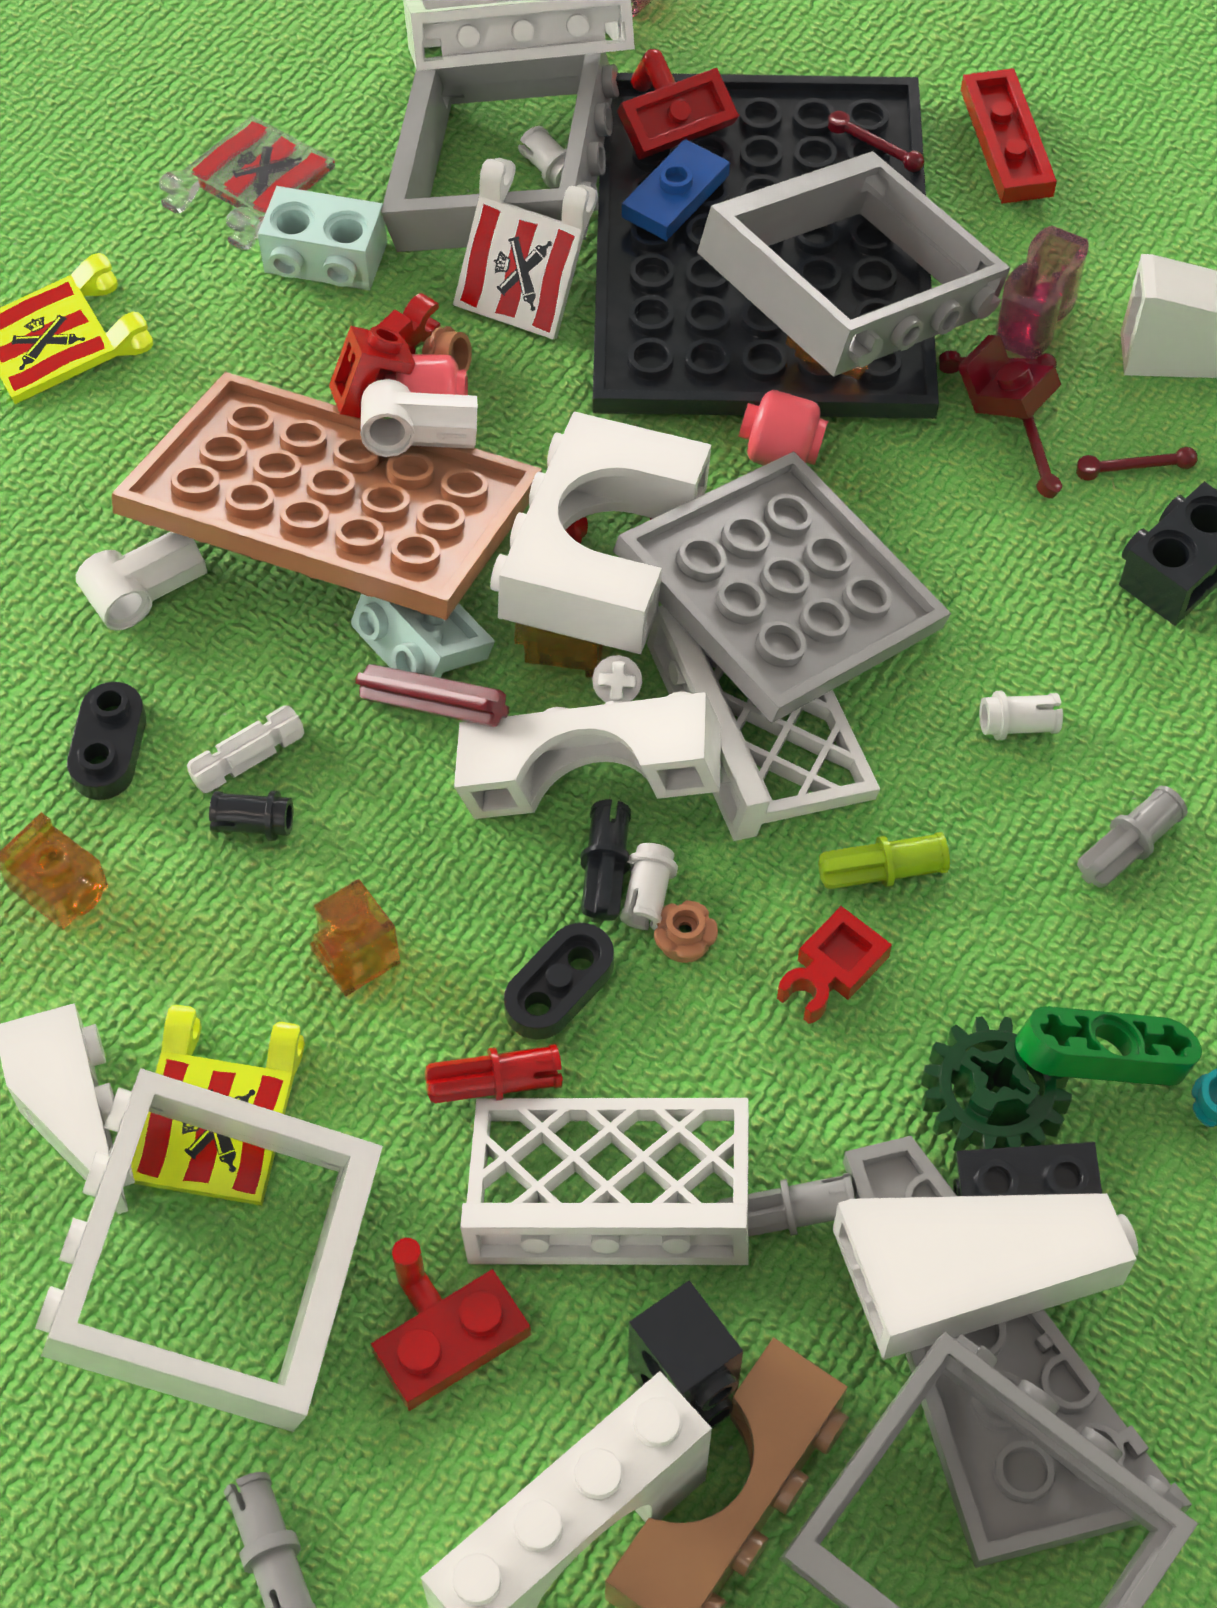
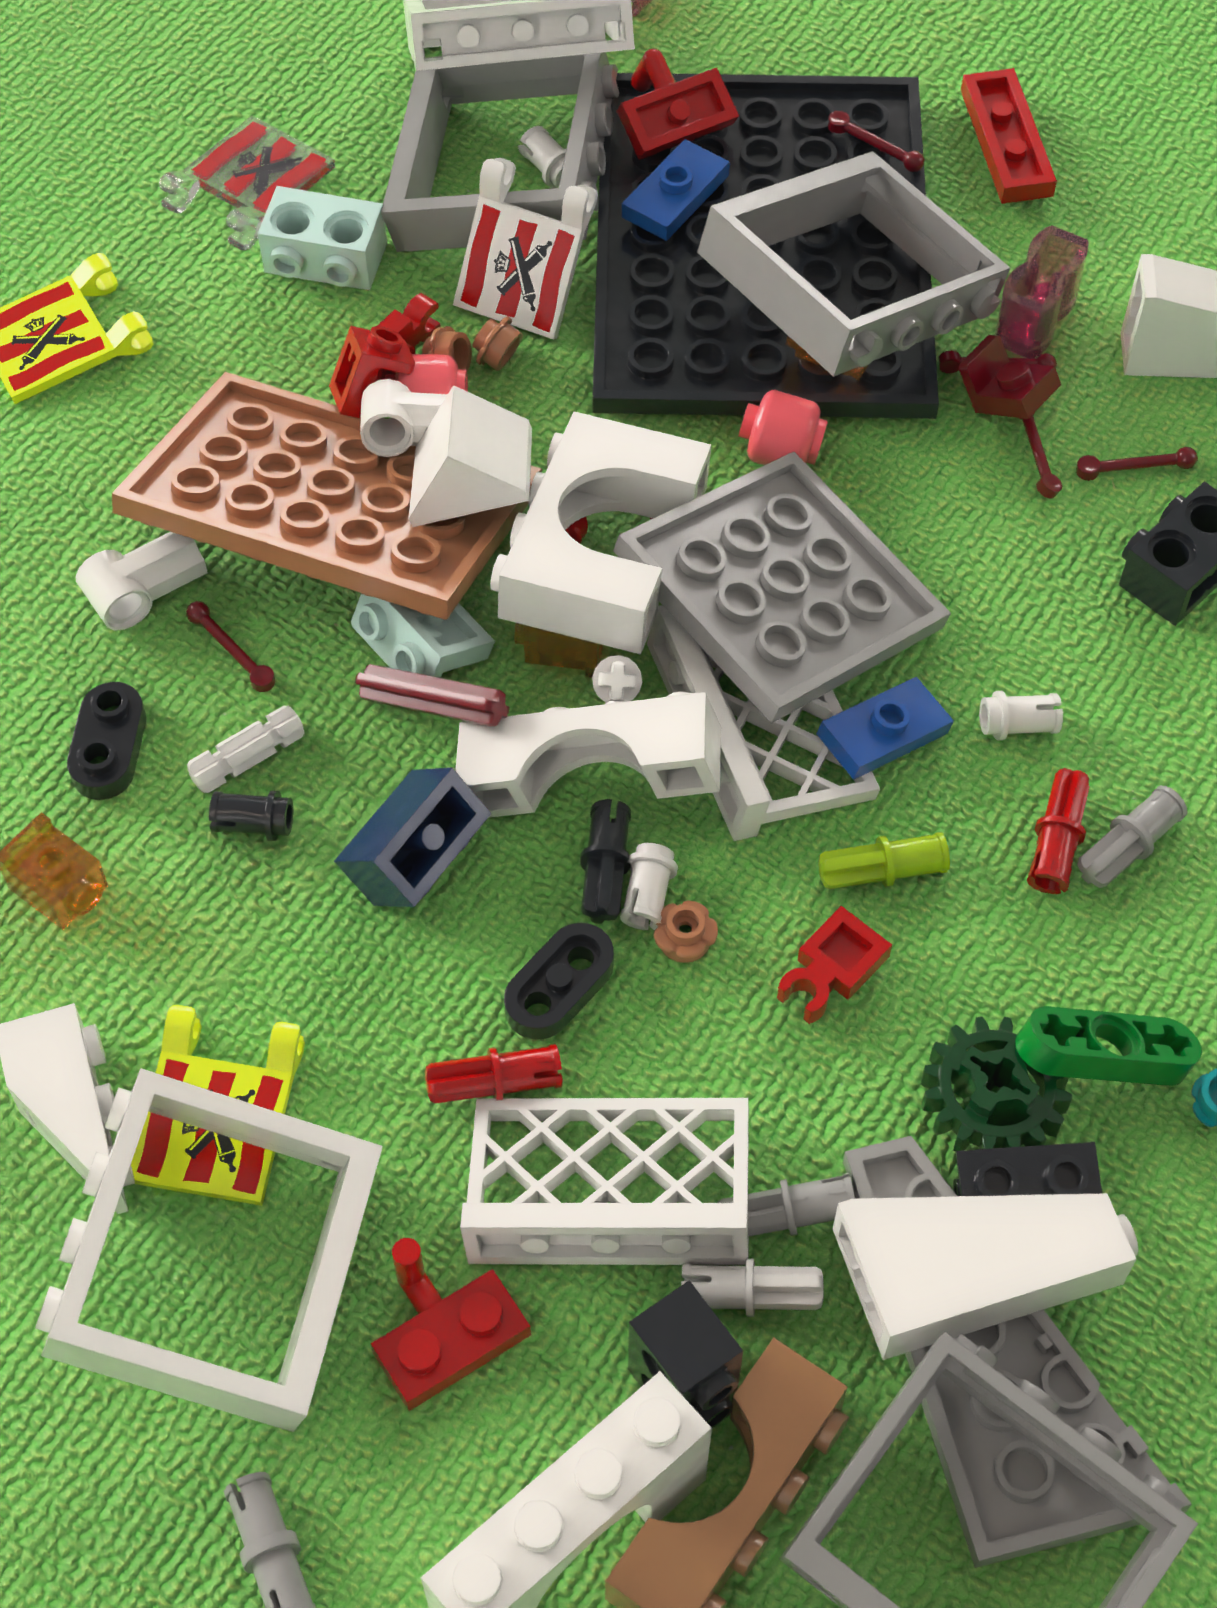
clear orange brick [309,879,401,997] -> none
none -> dark red hinge [186,601,275,692]
none -> dark blue brick [334,768,492,907]
none -> white slope [409,385,532,527]
none -> nougat plate [472,316,523,371]
none -> white axle [681,1259,824,1317]
none -> blue plate [816,677,954,780]
none -> red axle [1027,768,1090,894]

